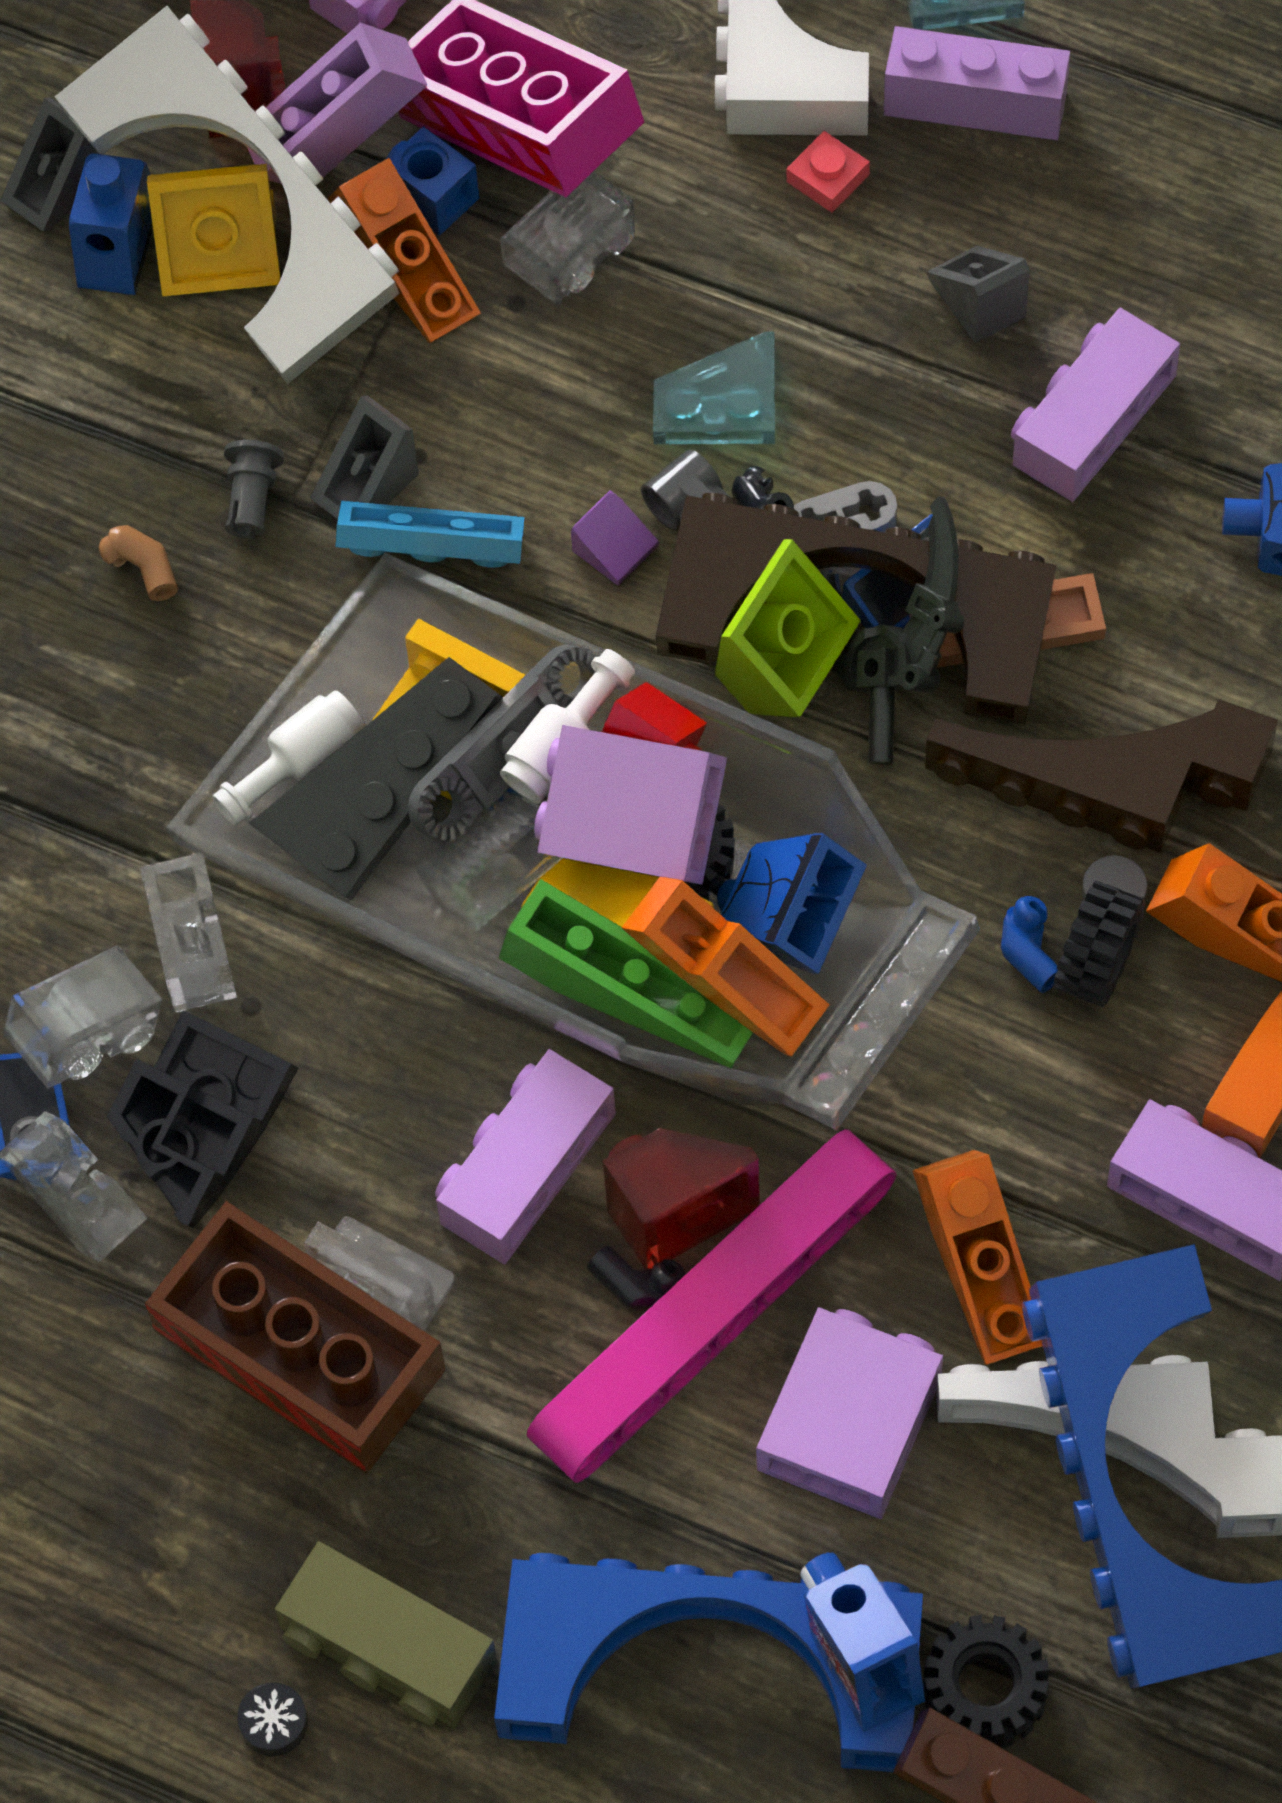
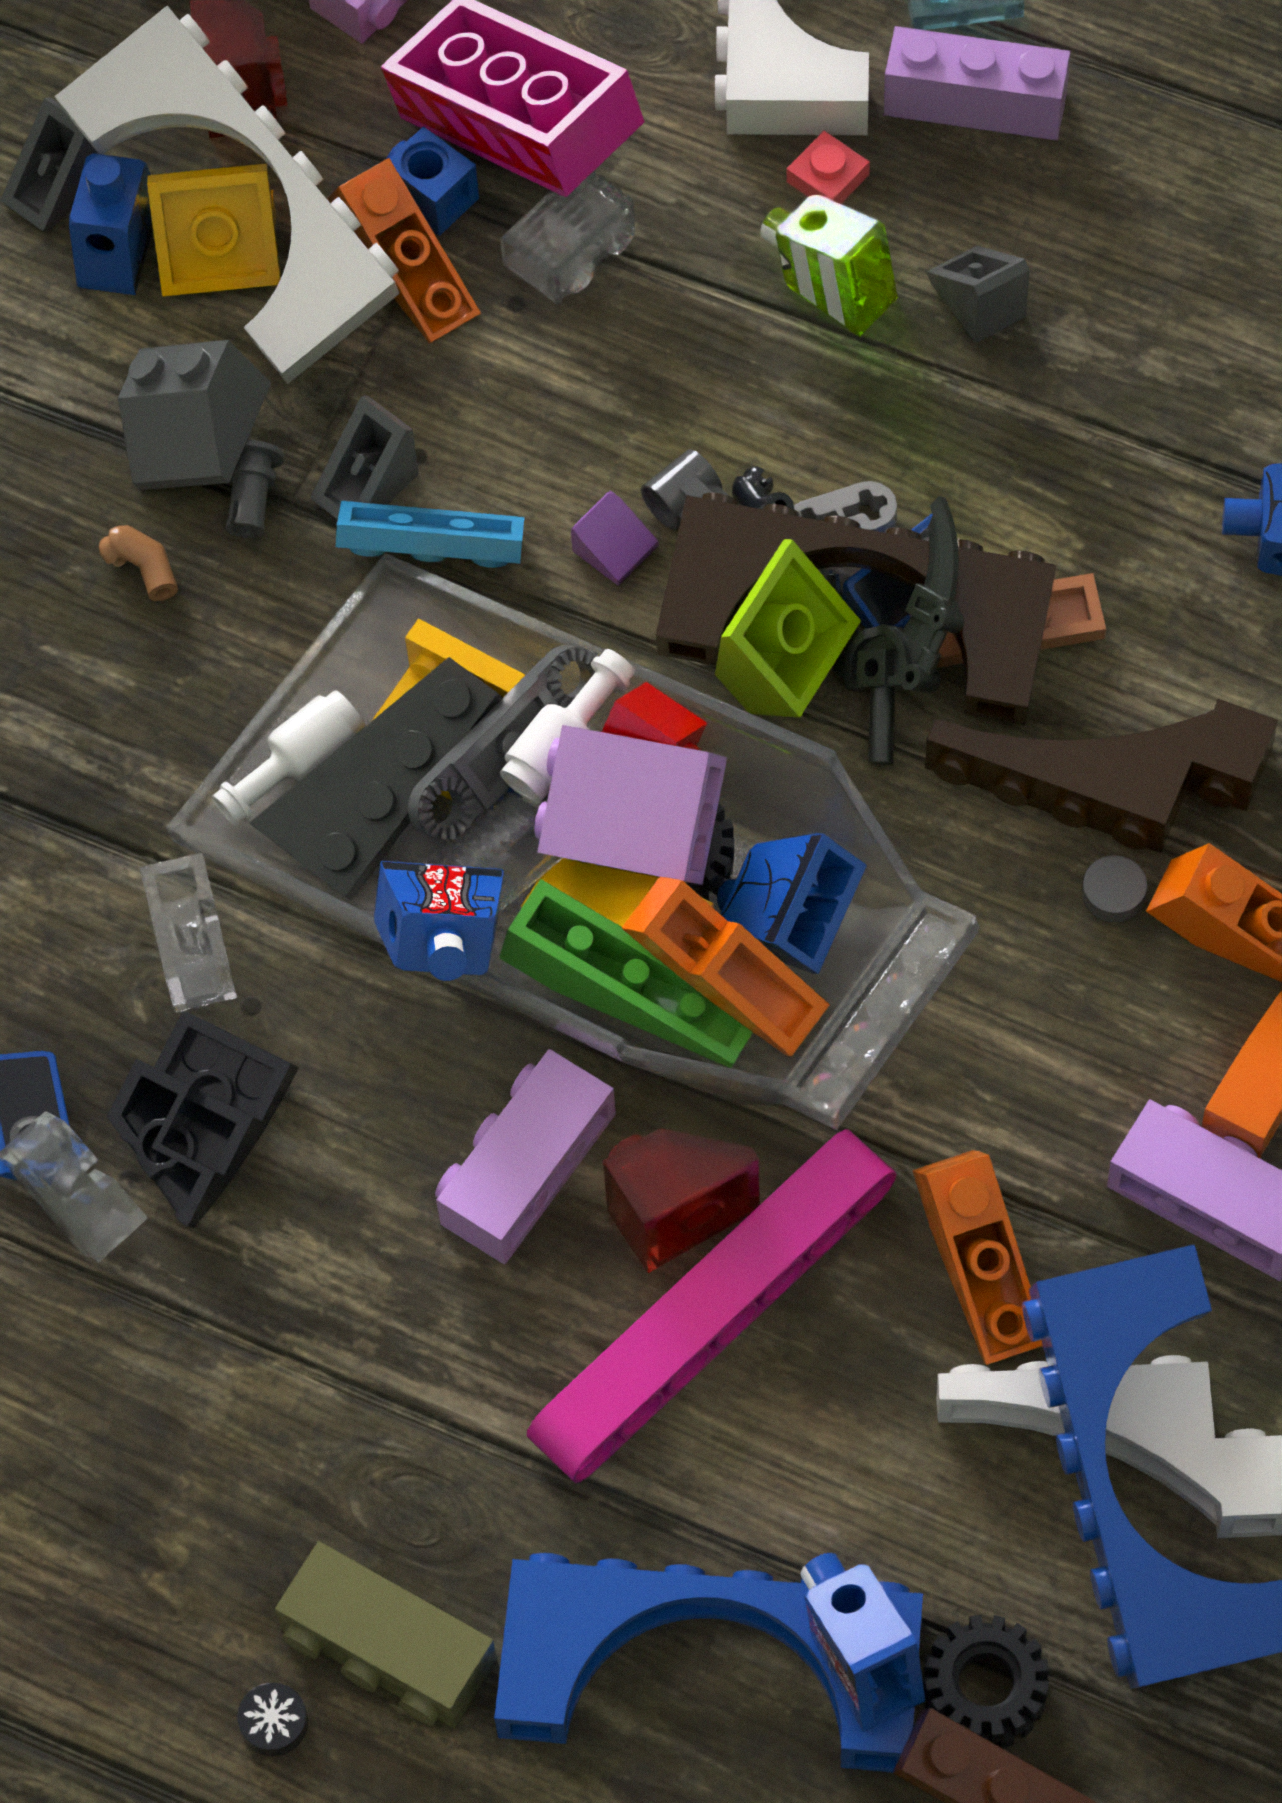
clear brick [3,945,162,1089] -> none
reddish brown brick [145,1201,446,1475] -> none
lavender brick [247,22,428,184] -> none
clear bracket [304,1216,455,1331] -> none
black arm [587,1246,686,1308] -> none
clear light blue wing [653,332,775,444] -> none
lavender brick [756,1307,943,1520] -> none
blue arm [1001,896,1058,993] -> none
lavender brick [1011,307,1180,502] -> none
black tyre [1054,880,1146,1007] -> none
none -> dark grey slope [118,340,271,490]
none -> blue torso [374,861,504,981]
none -> clear neon green torso [761,195,898,337]

